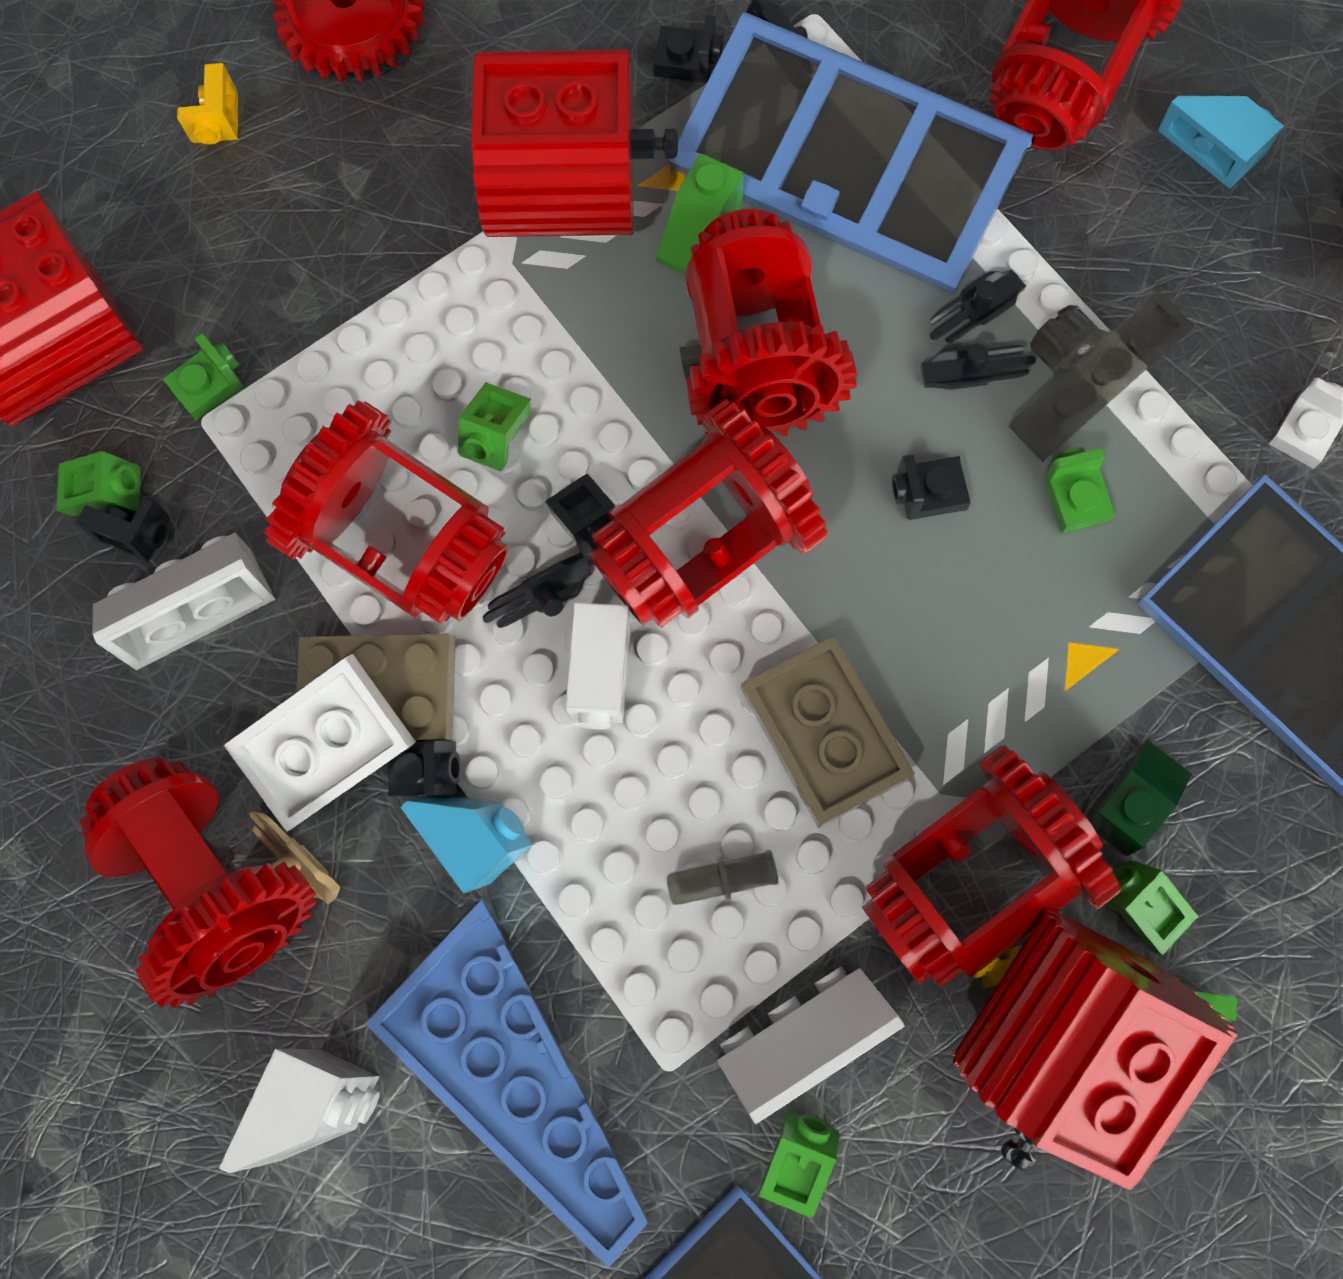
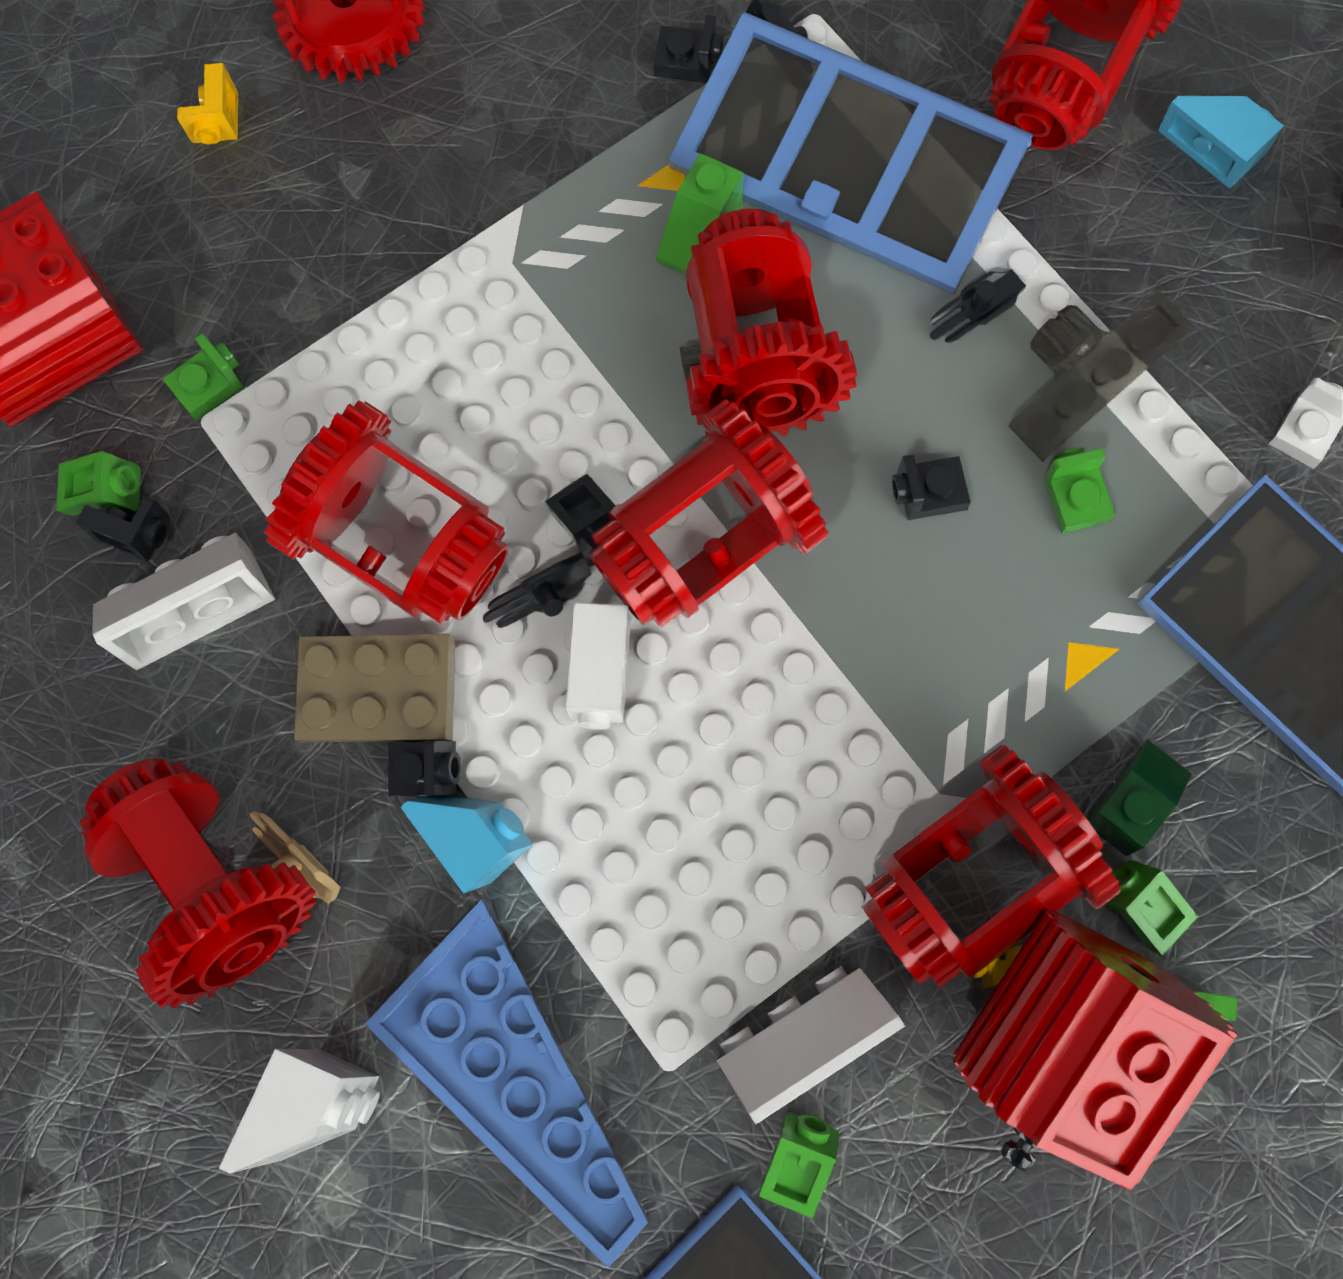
white plate [224,654,416,832] -> none
bright green bracket [457,382,531,471] -> none
red piece [471,50,678,237] -> none
clear smoke axle [666,850,778,905] -> none
dark tan plate [740,635,915,828] -> none
black piece [921,344,1036,390] -> none

